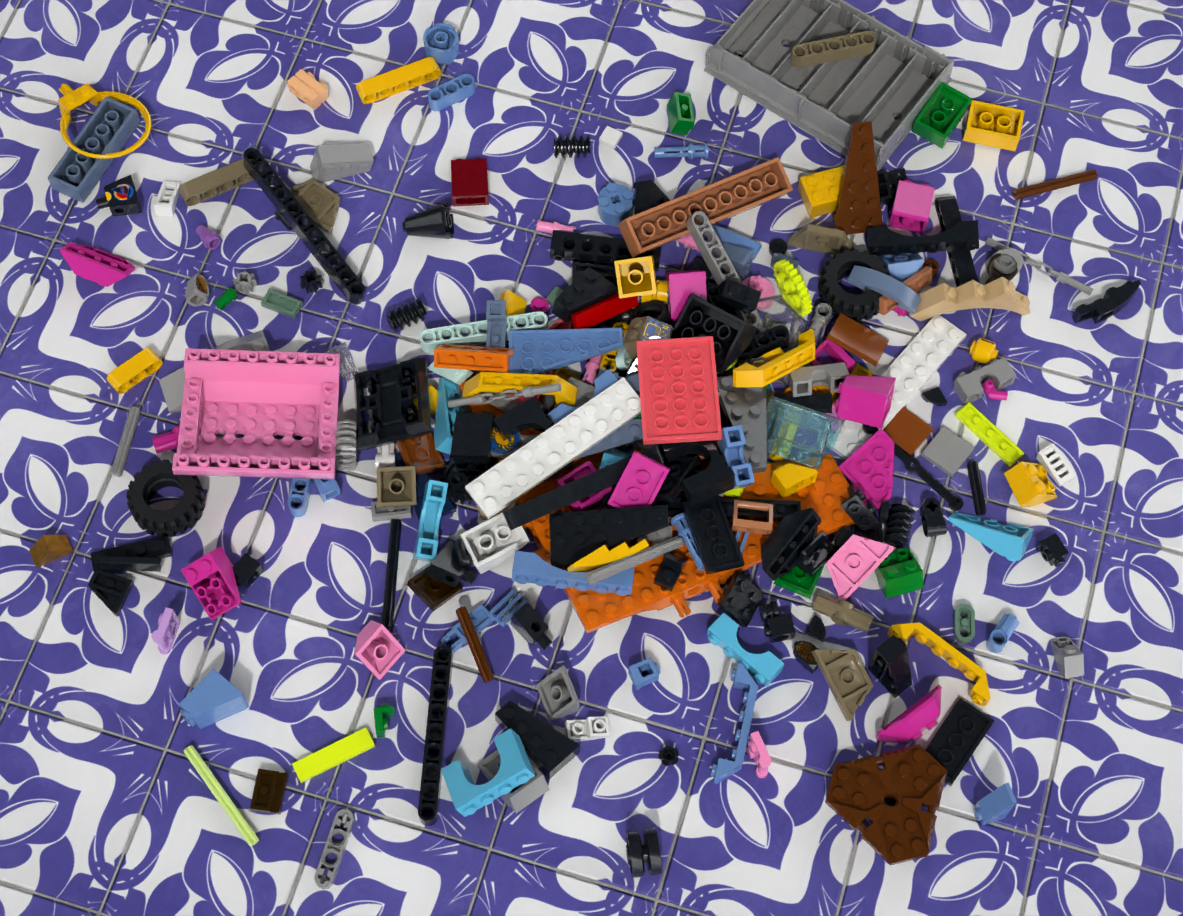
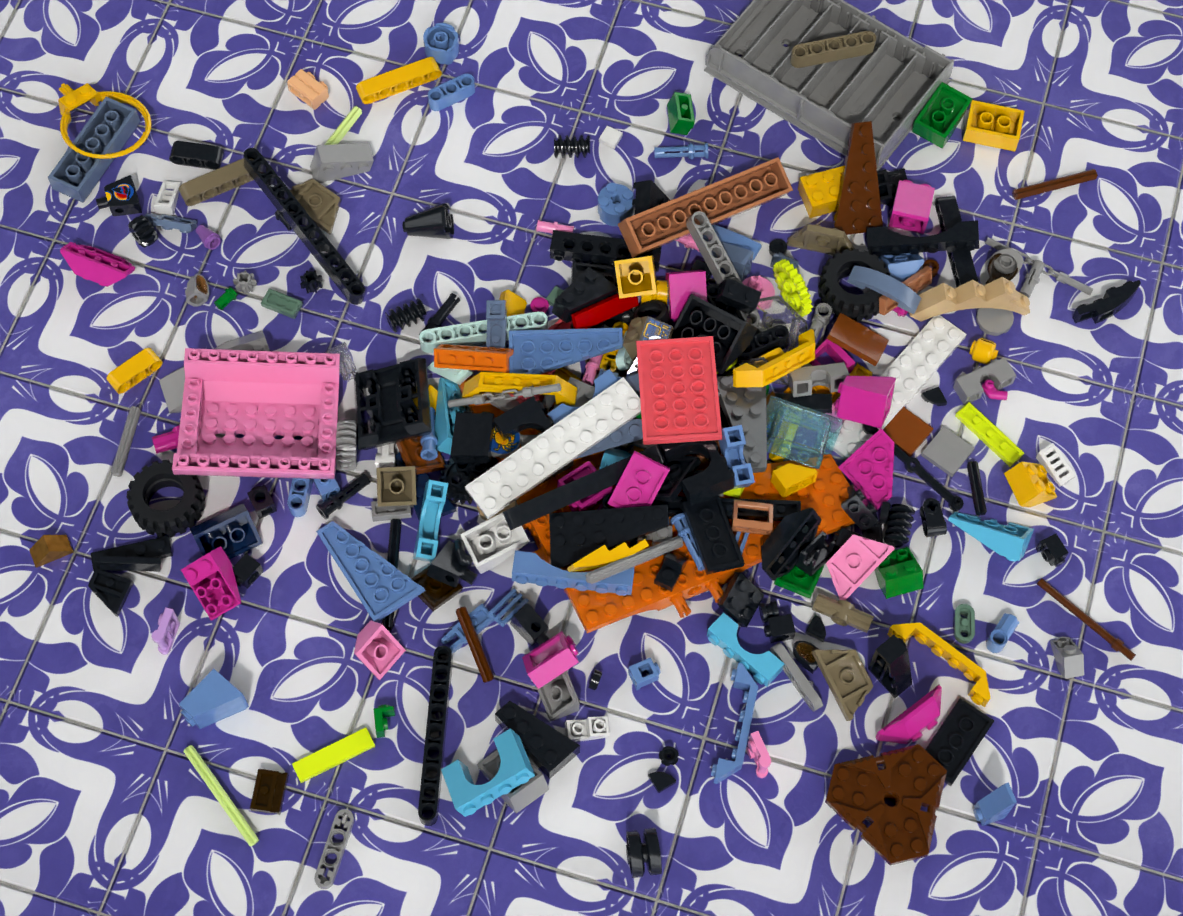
dark red brick [451,158,489,207] -> none
none -> black gear [128,215,158,248]
none -> sand blue hinge [145,213,197,233]
none -> black beam [169,141,224,170]
none -> dark blue slope [190,504,263,559]
none -> black brick [247,485,277,519]
none -> black pin [316,473,371,519]
none -> medium blue wing [316,521,426,622]
none -> yellowish green axle [324,106,362,145]
none -> black pin [419,293,460,342]
none -> medium blue pin [420,407,438,461]
none -> dark pink window [522,631,579,689]
none -> black tile [588,669,602,690]
none -> black tile [648,772,676,793]
none -> light grey beam [770,642,823,712]
none -> light grey tile [976,308,1014,336]
none -> light grey pin [1020,260,1045,298]
none -> reddish brown bar [1037,578,1136,661]

